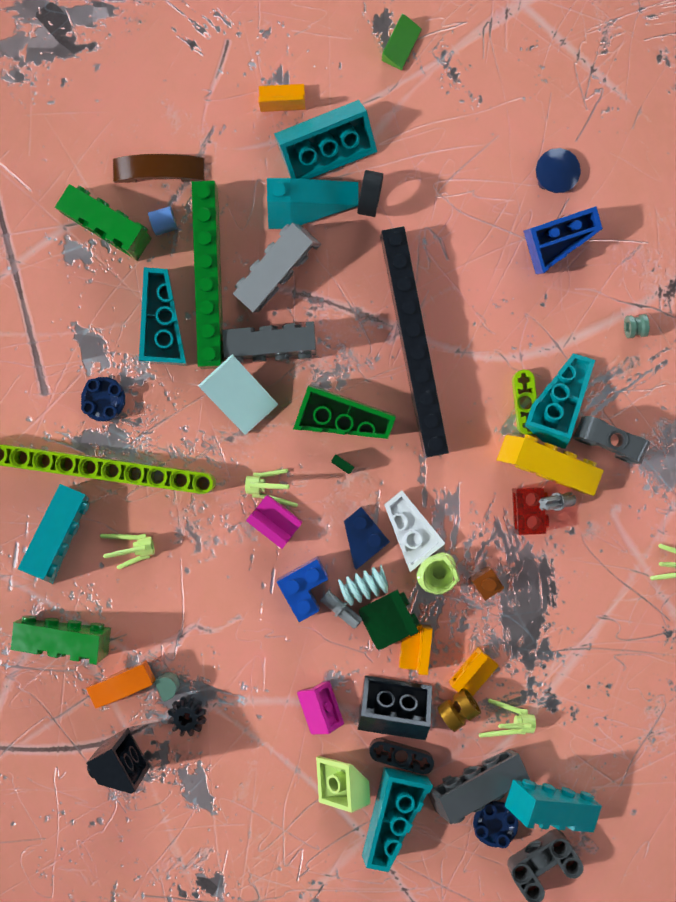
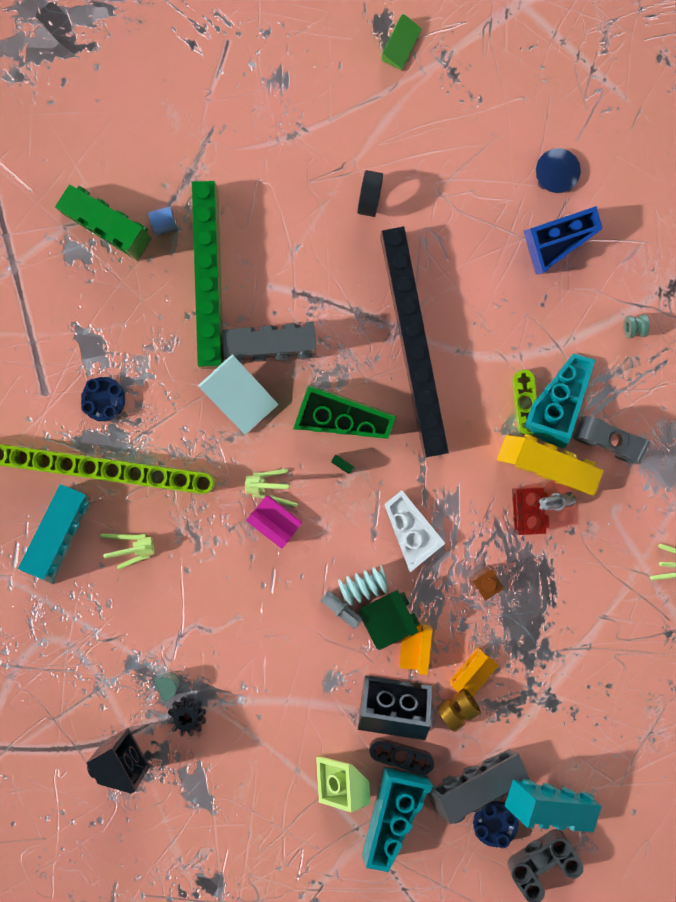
green wedge [11,616,111,665] -> none
orange slope [86,660,156,709] -> none
reddish brown slope [113,154,204,183] -> none
teal wedge [139,267,187,366] -> none
light grey wedge [233,223,321,313] -> none
light orange panel [258,84,306,112] -> none
teal wedge [267,178,359,229] -> none
teal slope [274,100,377,179] -> none
blue brick [277,556,328,622] -> none
dark pink panel [297,681,344,734] -> none
dark blue wing [344,507,390,570] -> none
yellowish green hair [416,552,460,595] -> none
yellowish green plant [479,698,536,738] -> none

